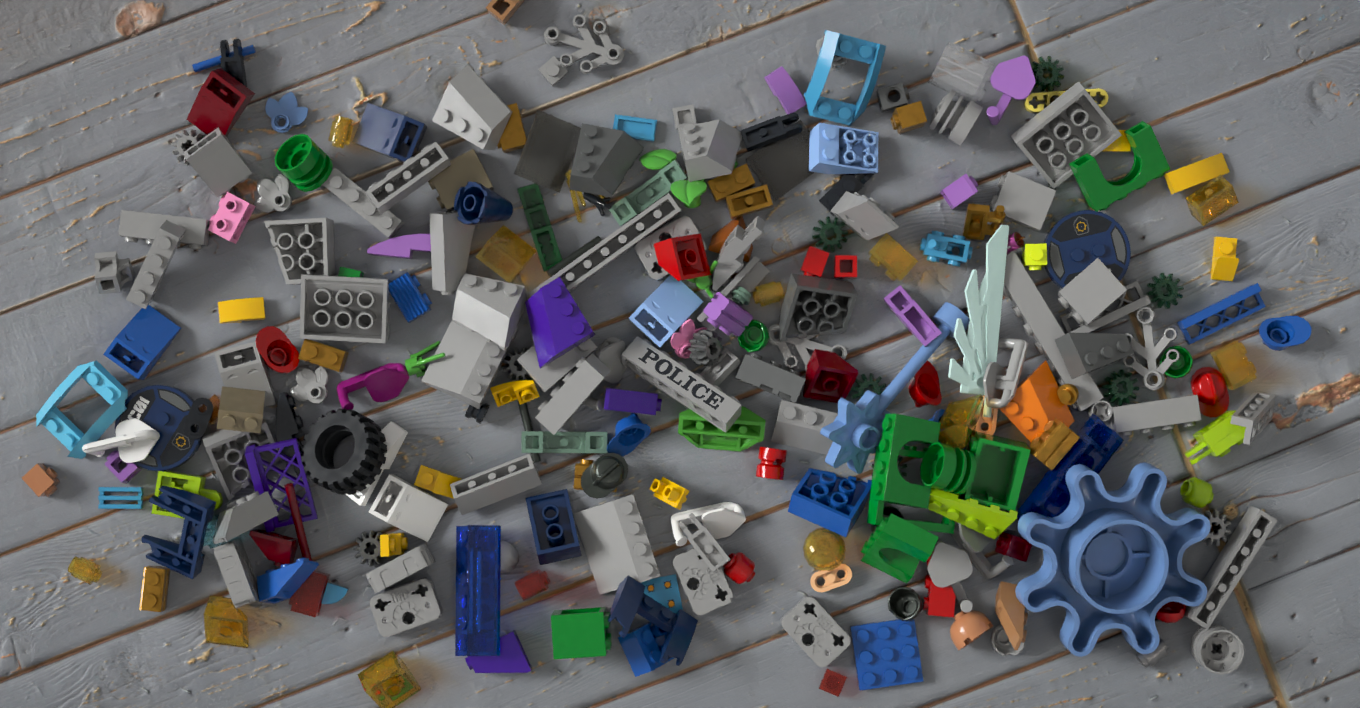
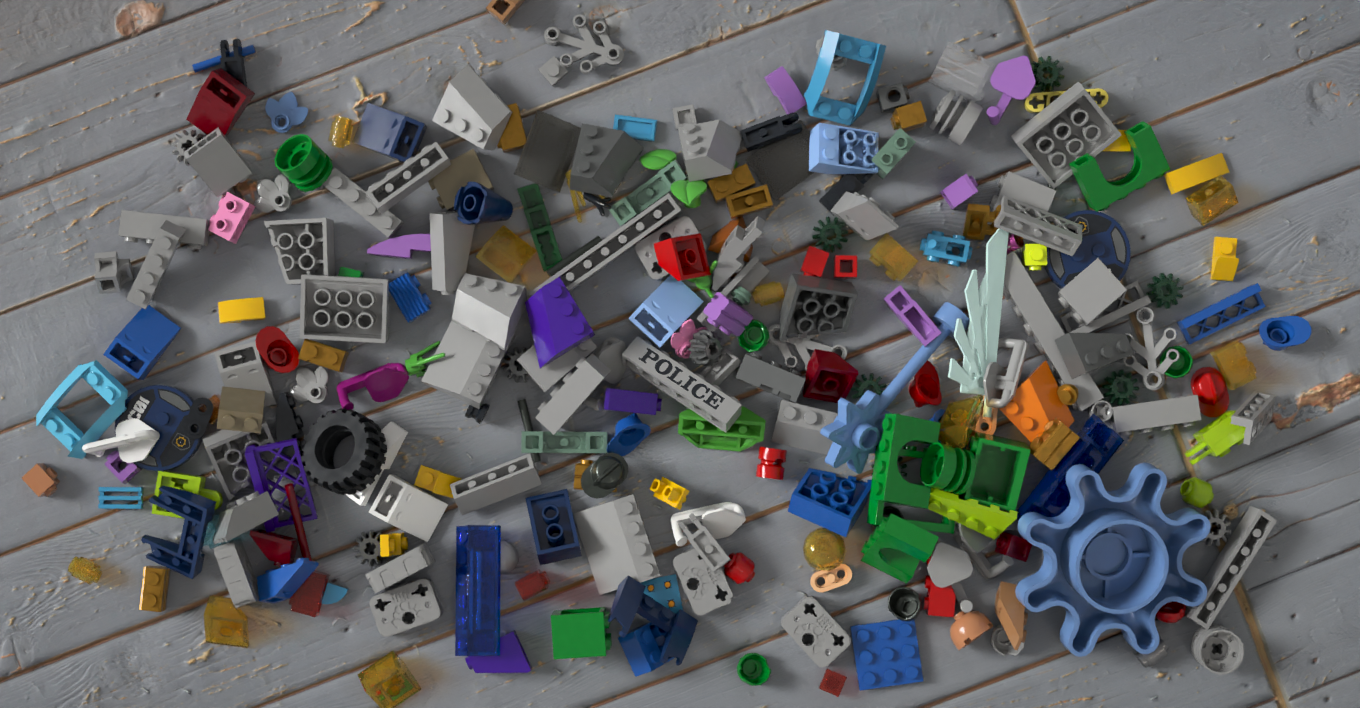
yellow slope [490,380,540,407] -> none
none -> green hair [737,653,771,686]
none -> sand green panel [872,129,916,180]
none -> light grey fence [994,195,1082,256]

